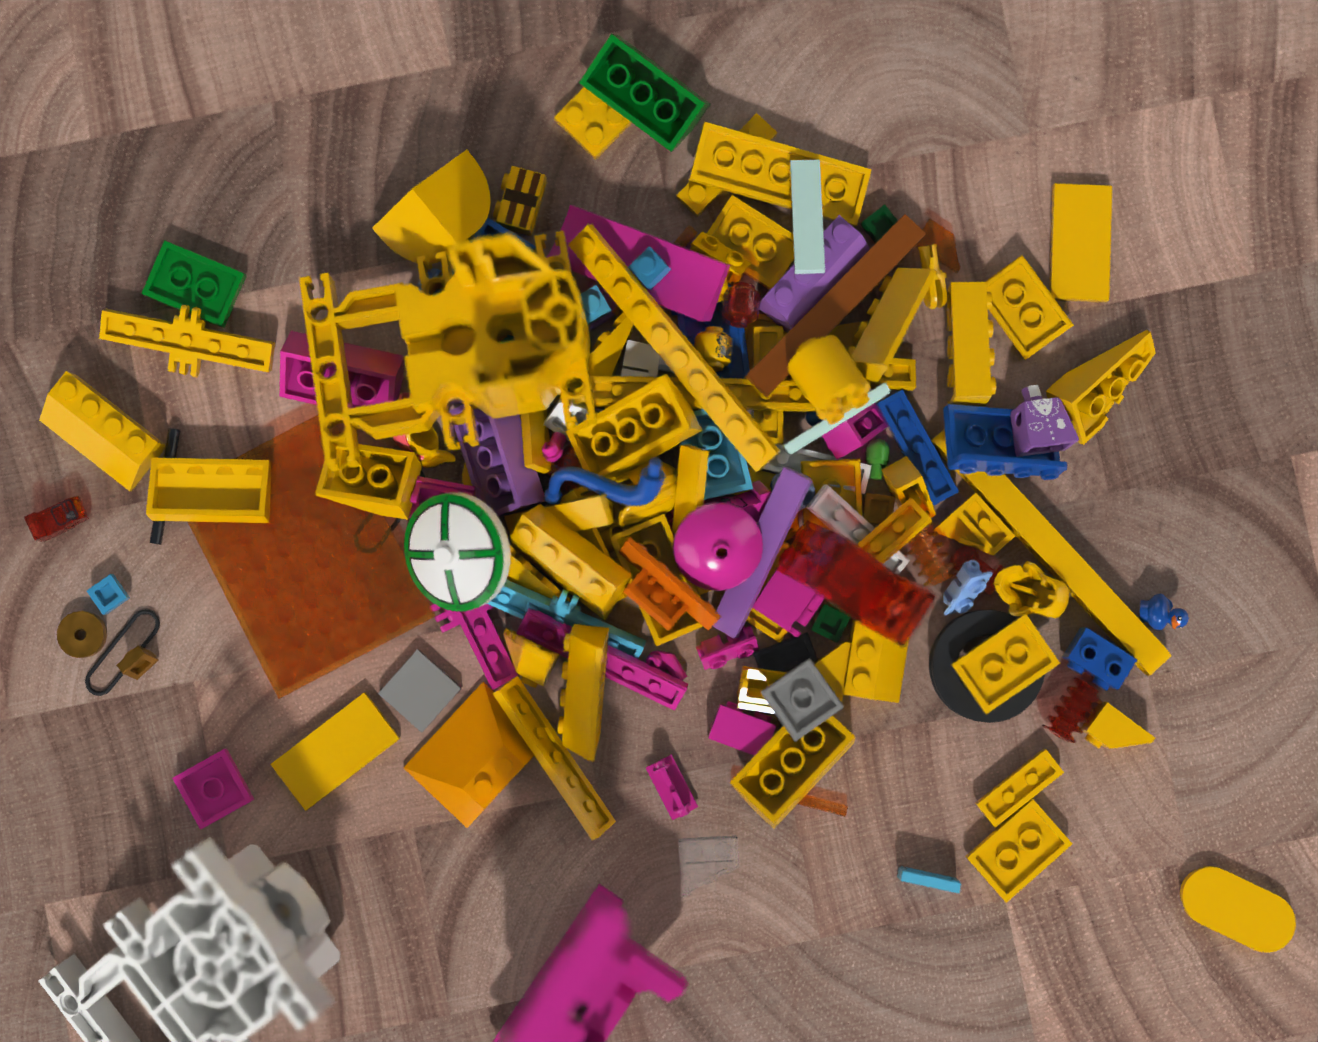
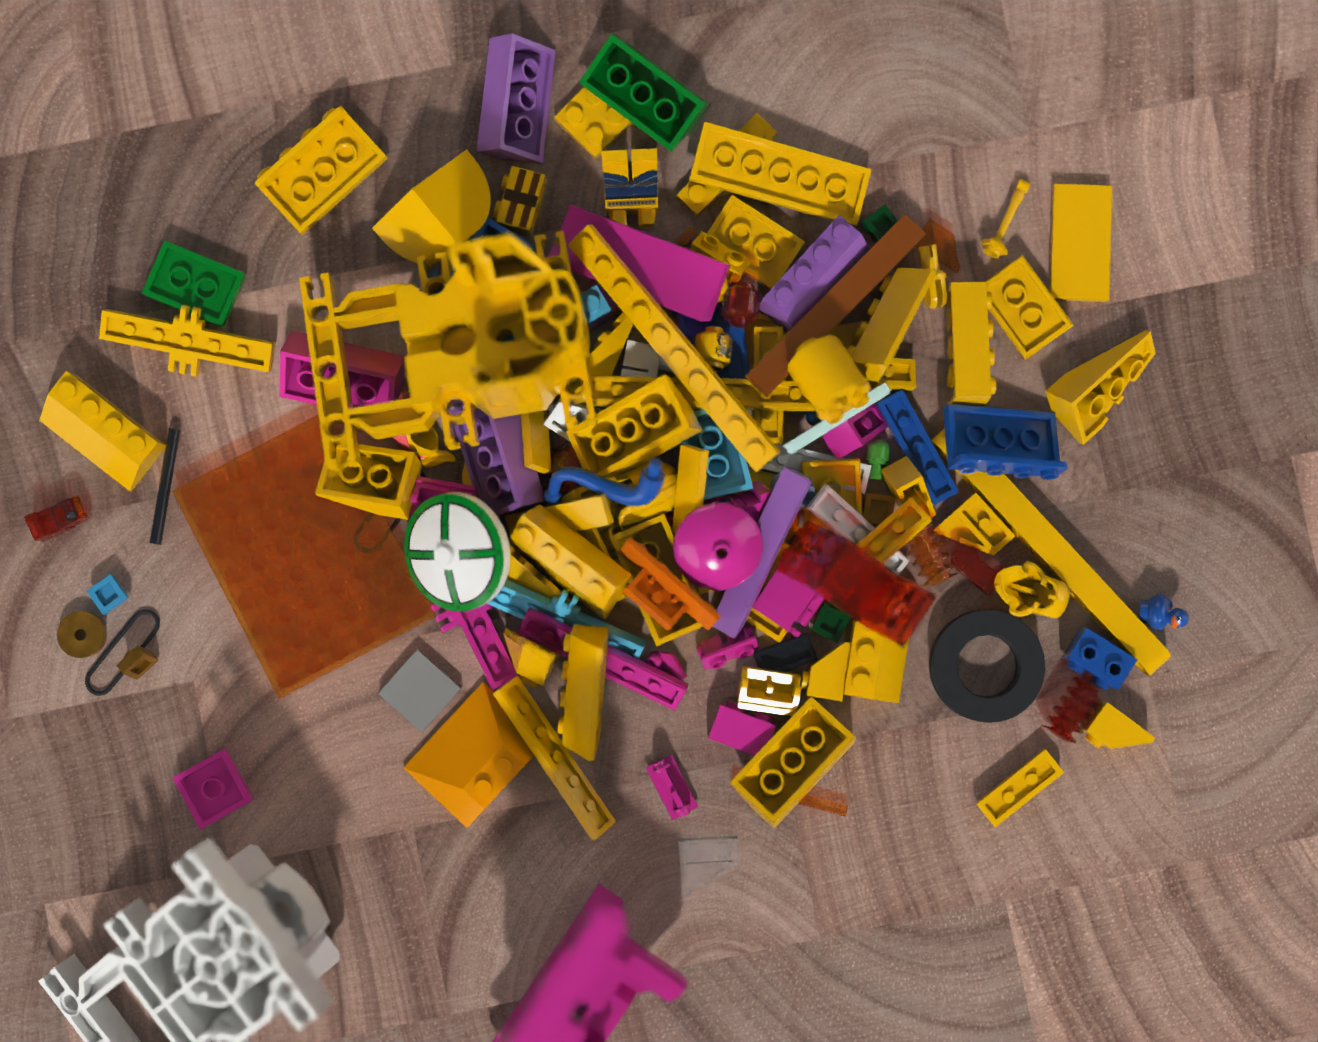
yellow slope [146,458,271,523] -> none
yellow tile [270,692,401,811] -> none
dark pink arm [542,432,566,462] -> none
dark azure plate [628,246,671,290] -> none
light grey tile [760,658,844,742] -> none
light aqua tile [790,159,825,274] -> none
medium azure tile [897,866,961,894] -> none
light blue hinge [943,560,993,615] -> none
yellow plate [951,614,1060,714] -> none
yellow plate [965,799,1072,903] -> none
medium lavender torso [1011,385,1079,457] -> none
yellow tile [1180,866,1296,953] -> none
none -> yellow bracket [255,106,388,236]
none -> medium lavender slope [477,33,556,164]
none -> hips [601,148,658,228]
none -> yellow piece [980,179,1031,258]

